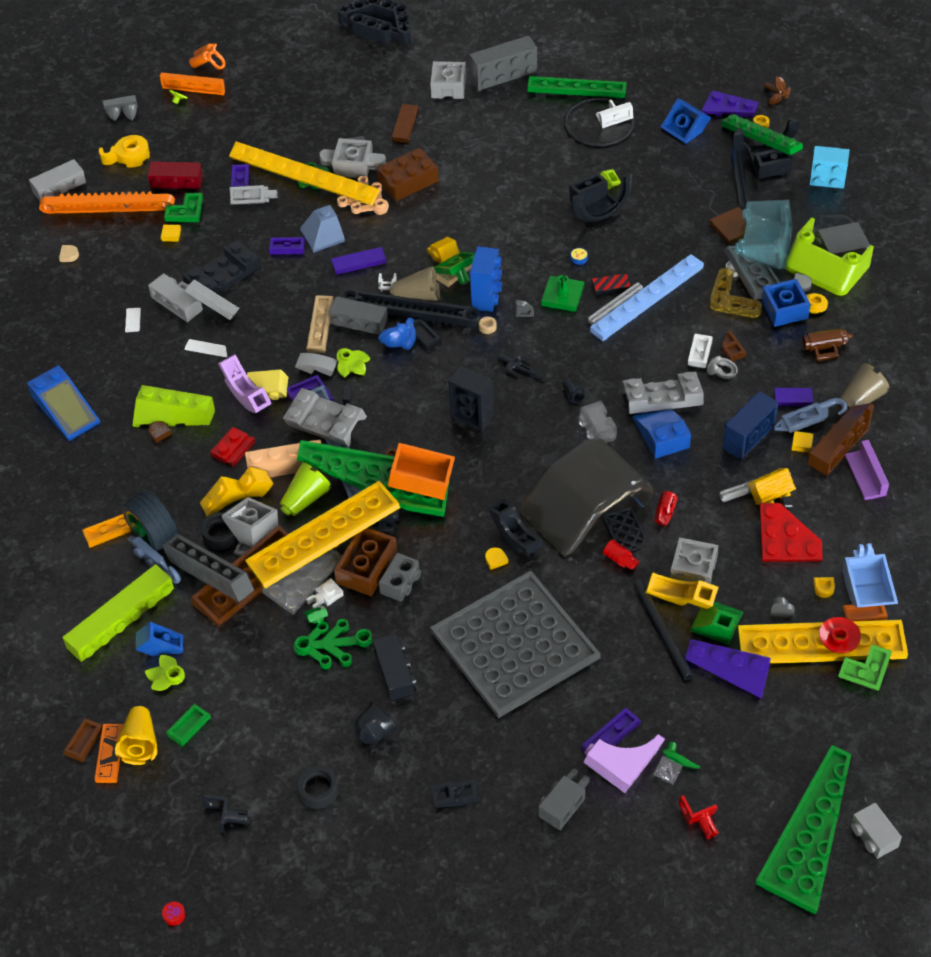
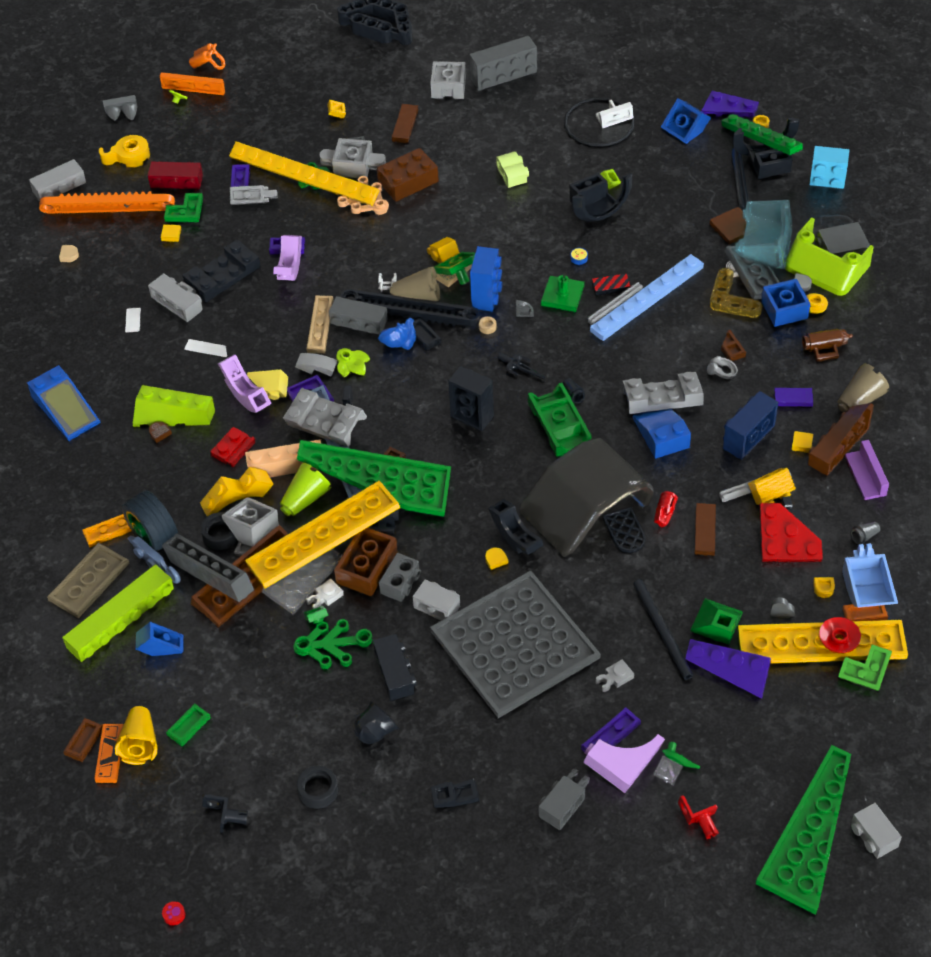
lime plate [145,655,185,691] -> none
light grey tile [185,280,239,320] -> none
sand blue slope [300,205,345,253] -> none
dark purple tile [331,247,386,275] -> none
orange piece [388,443,455,500] -> none
green plate [528,76,627,98] -> none
clear brick [578,401,617,446] -> none
red hinge [603,539,640,569] -> none
yellow arch [645,573,718,610] -> none
light grey piece [670,537,719,584] -> none
white plate [688,334,713,368] -> none
reddish brown plant [764,76,791,105] -> none
sand blue plate [774,398,847,433] -> none
none -> dark tan tile [47,543,130,619]
none -> lavender arch [274,235,302,280]
none -> yellow tile [327,100,346,119]
none -> light grey brick [413,579,460,621]
none -> yellowish green brick [496,152,529,188]
none -> green piece [528,383,592,457]
none -> light grey plate [596,659,634,692]
none -> reddish brown tile [695,503,716,556]
none -> dark grey cone [850,521,880,544]

